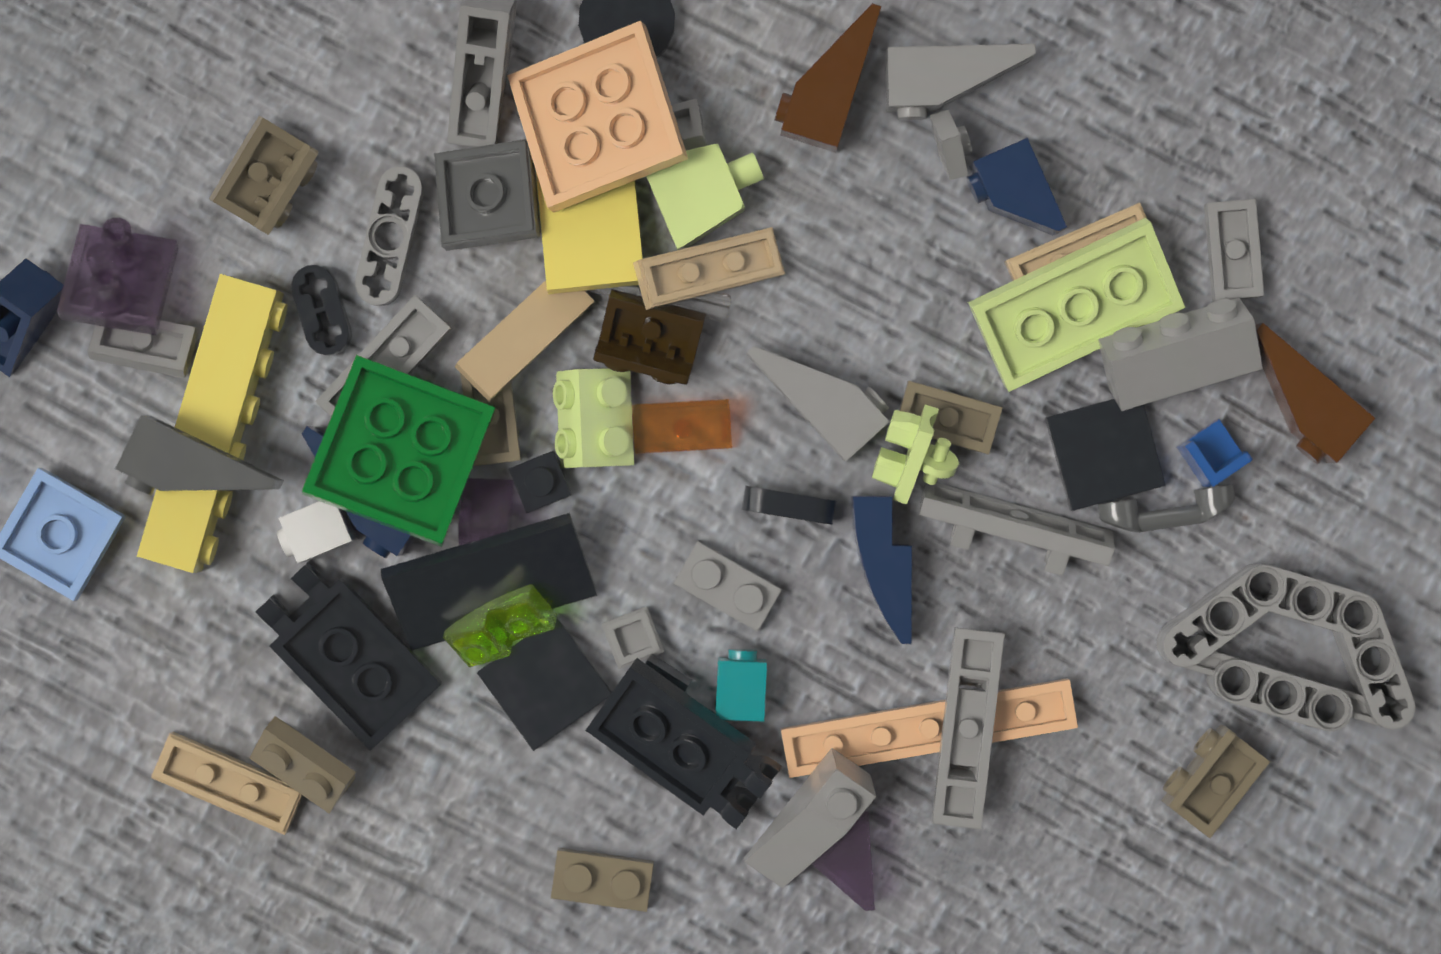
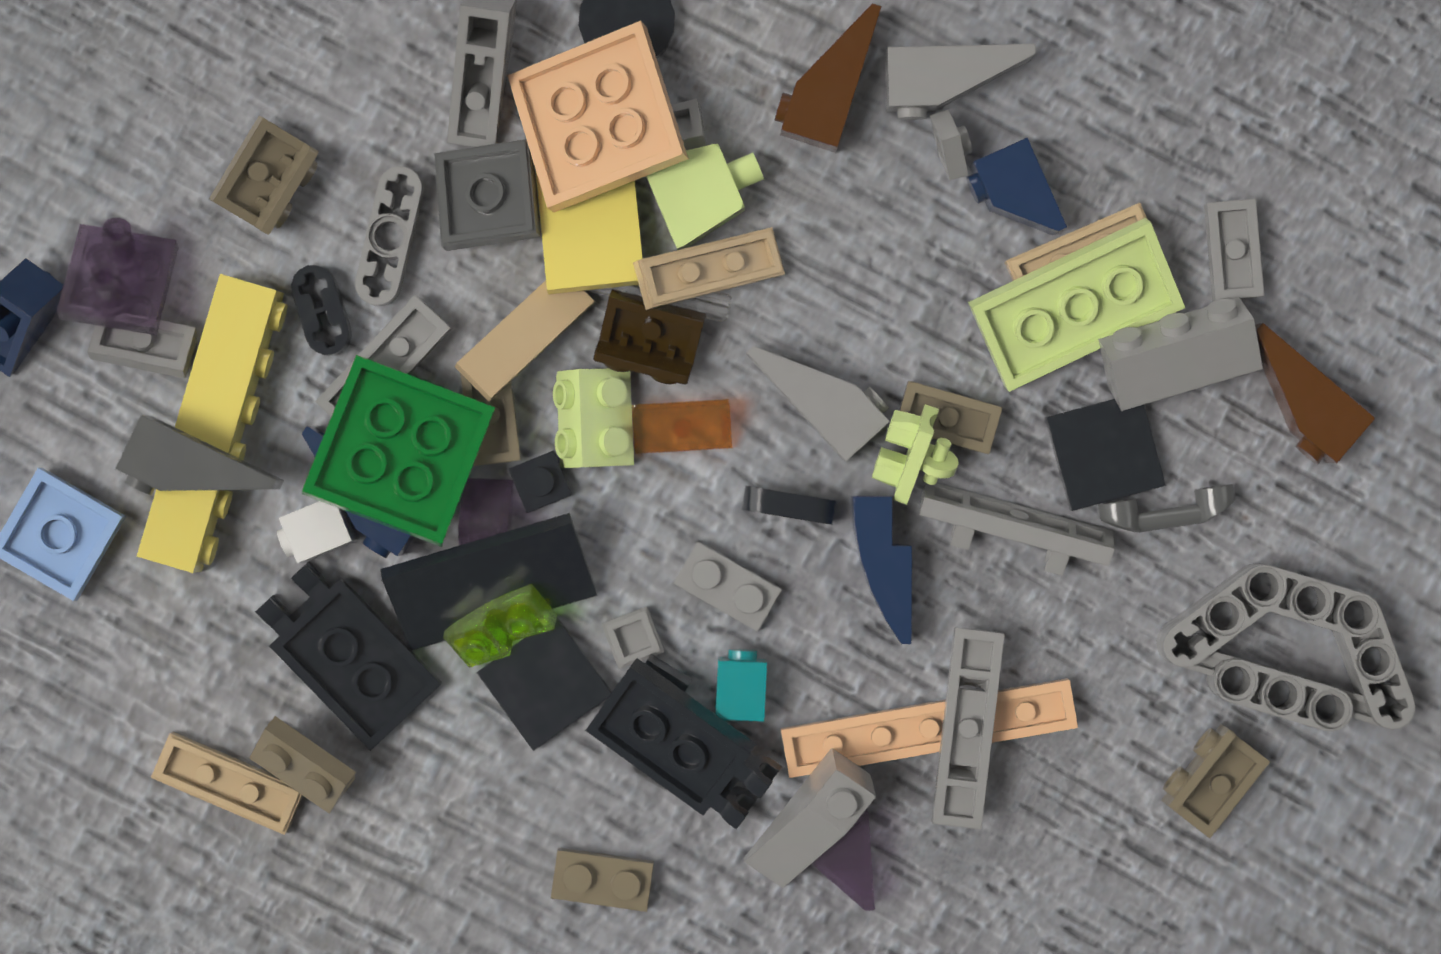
blue panel [1176,419,1253,487] -> none

